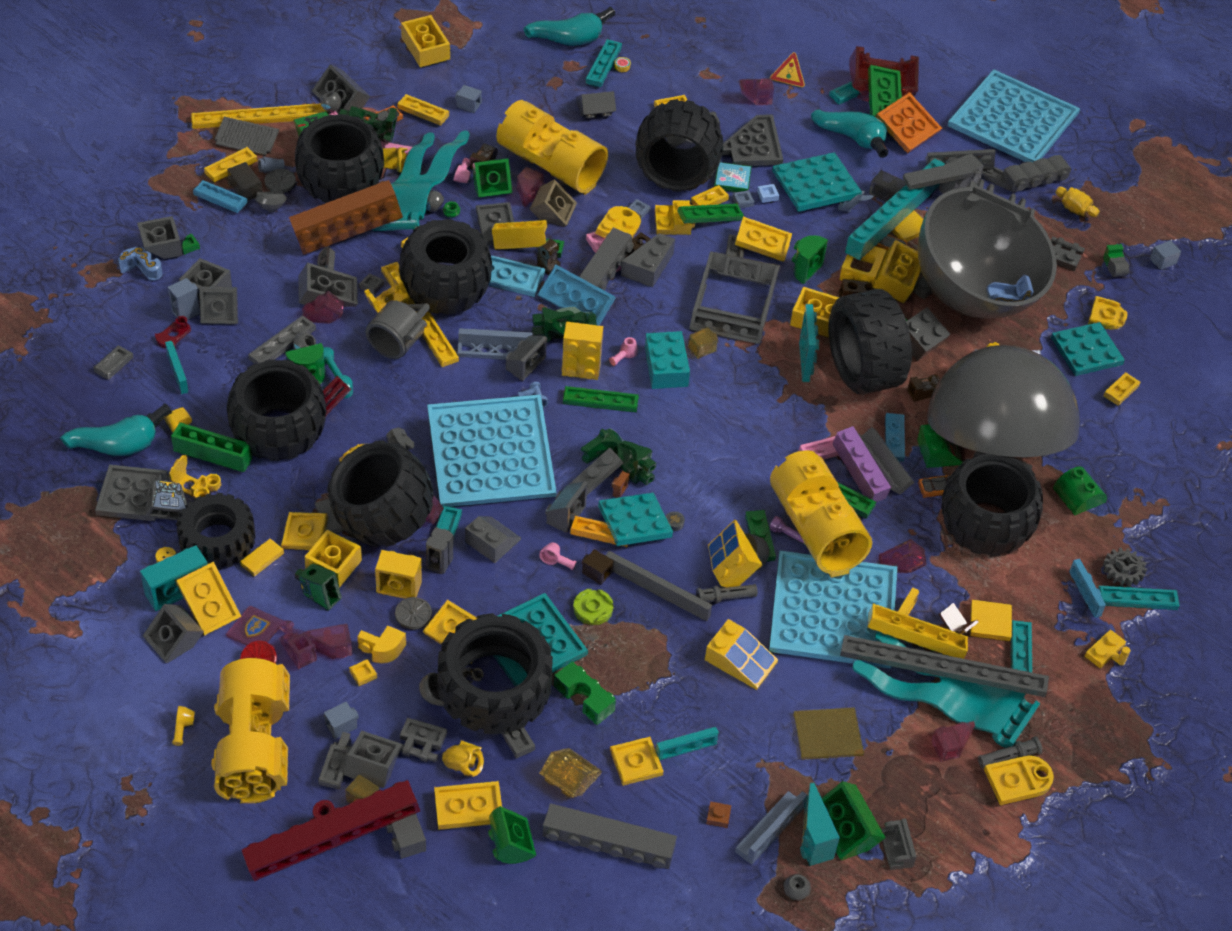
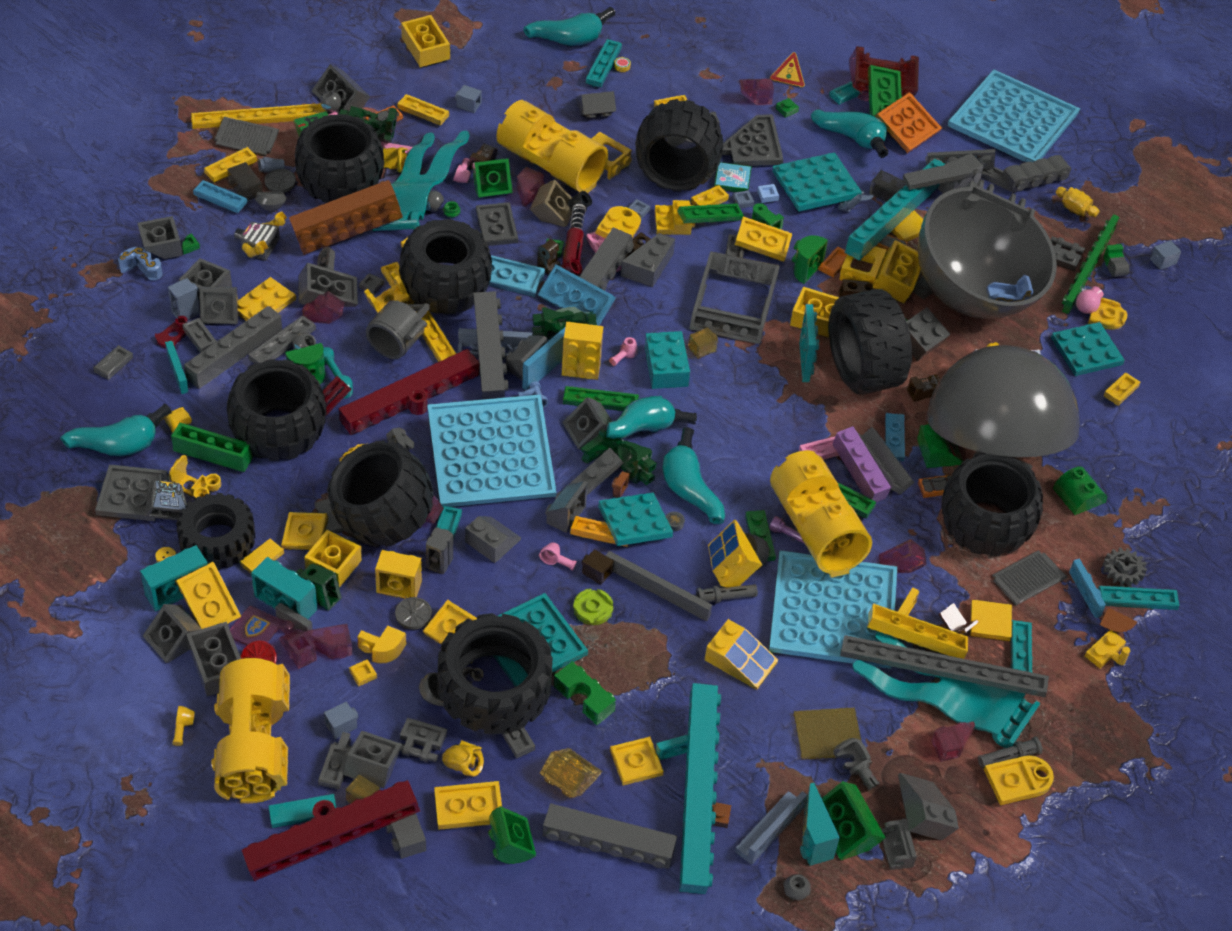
yellow panel [492,220,547,249] -> none
none -> dark grey plate [183,318,217,353]
none -> dark grey brick [184,306,282,389]
none -> dark grey brick [186,621,241,697]
none -> torso [234,212,287,261]
none -> yellow plate [238,277,296,321]
none -> teal brick [251,557,317,619]
none -> teal tile [269,794,336,828]
none -> dark grey tile [275,603,313,639]
none -> dark red hinge [338,349,479,435]
none -> dark grey brick [474,291,508,400]
none -> dark azure tile [522,327,565,390]
none -> piece [560,191,592,276]
none -> dark grey slope [562,397,612,450]
none -> yellow window [591,132,632,180]
none -> teal animal [606,396,697,439]
none -> teal animal [662,427,725,525]
none -> teal brick [679,683,721,894]
none -> green leg [752,203,784,229]
none -> green plate [776,98,799,118]
none -> orange tile [819,246,847,278]
none -> dark grey piece [833,738,880,791]
none -> dark grey slope [898,773,959,840]
none -> dark grey window [992,550,1067,606]
none -> green plate [1062,214,1119,314]
none -> bright pink piece [1076,286,1104,314]
none -> dark orange brick [1099,607,1137,632]

